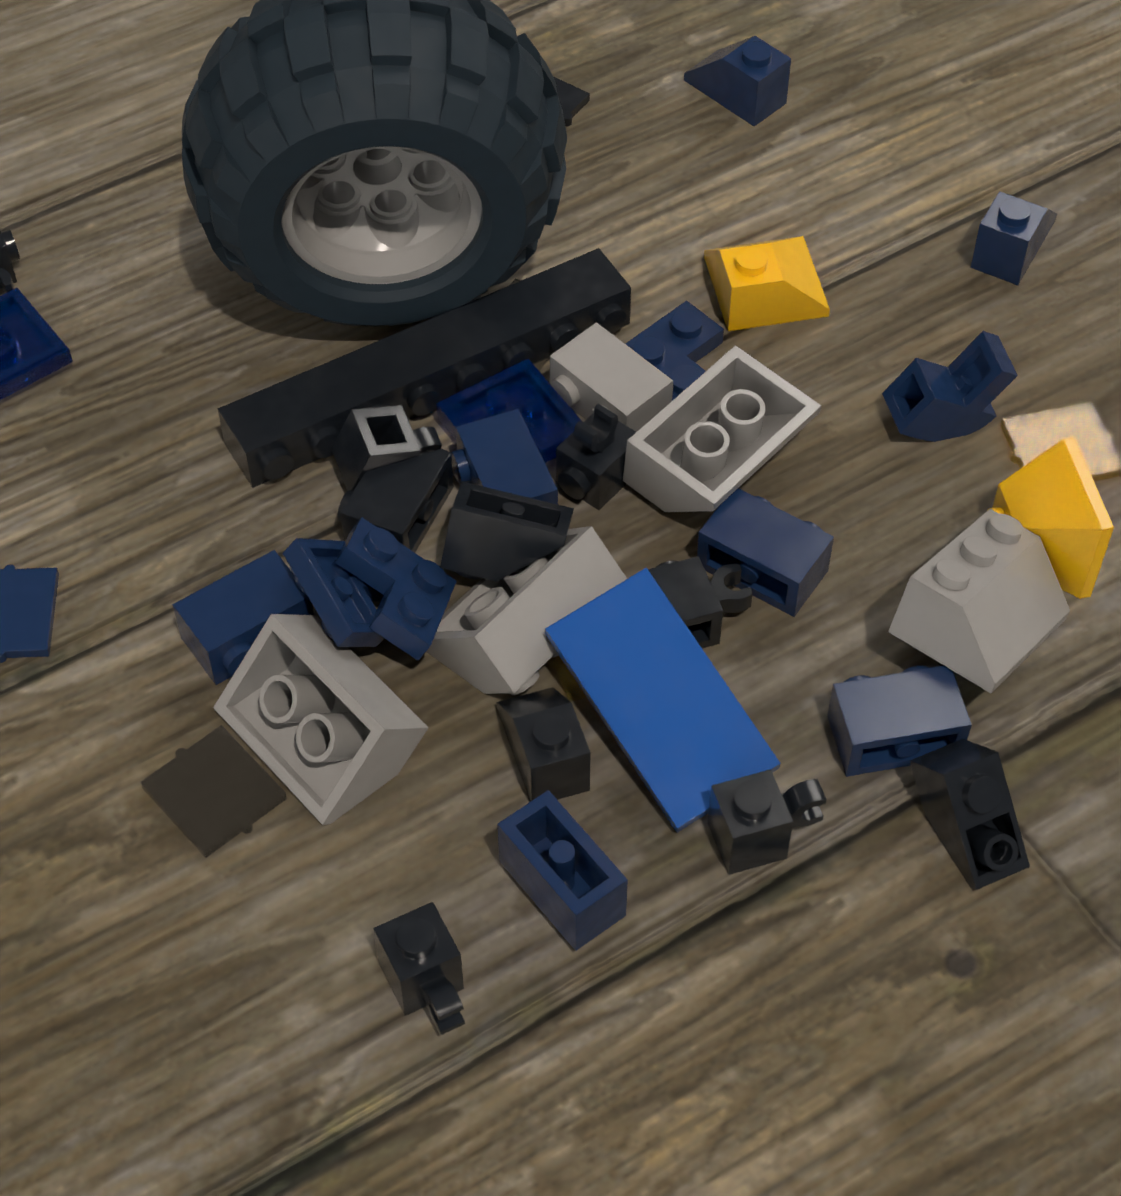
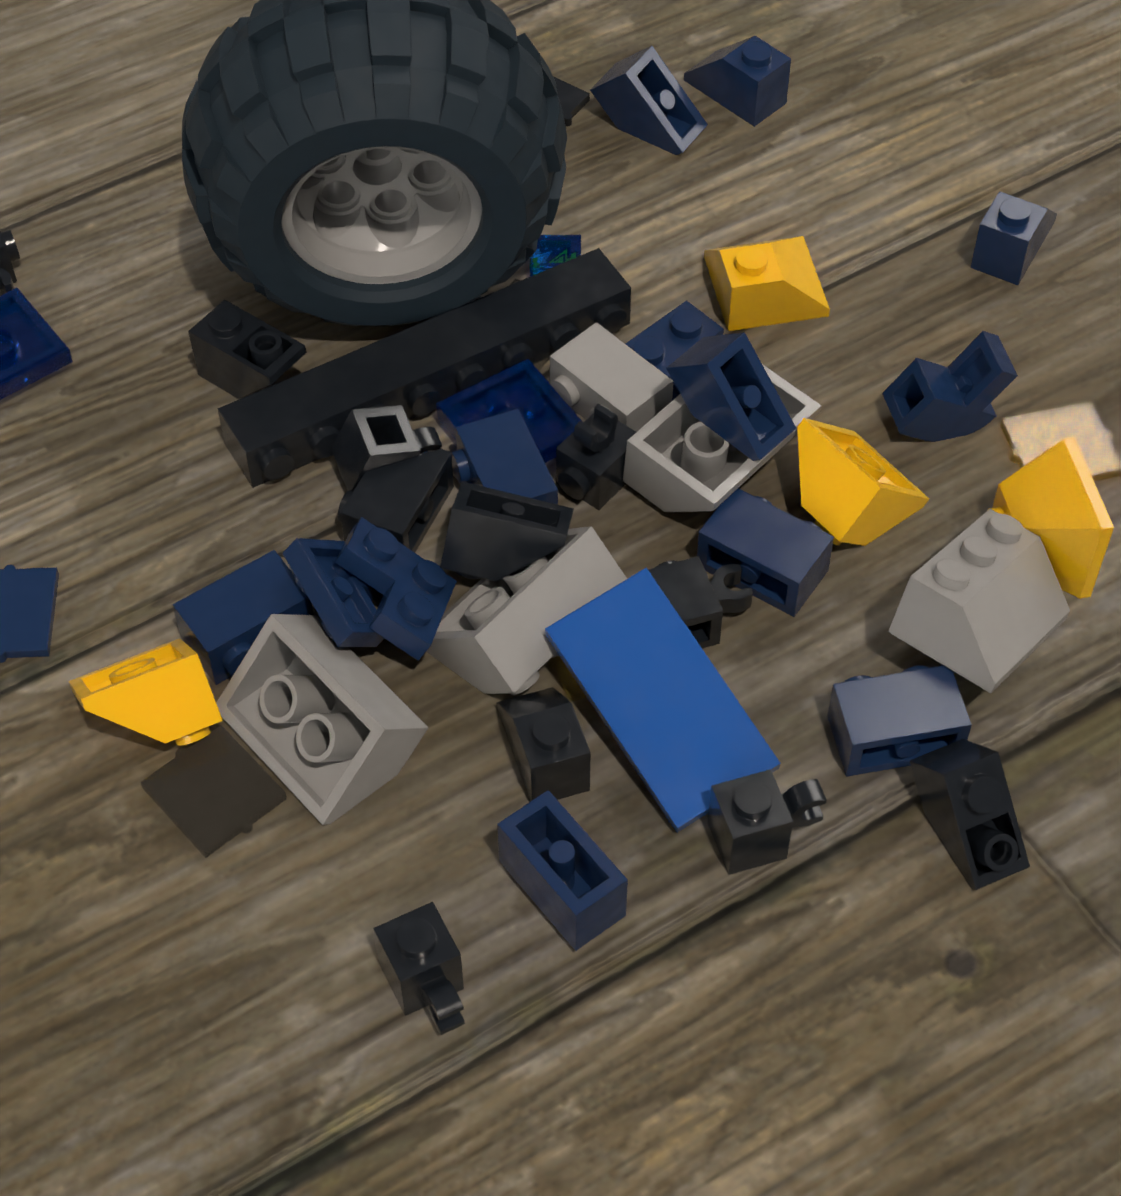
none -> yellow slope [69,638,223,746]
none -> black slope [188,300,307,398]
none -> clear blue tile [530,235,581,277]
none -> dark blue slope [590,46,708,155]
none -> dark blue slope [666,332,796,461]
none -> yellow slope [797,418,929,546]

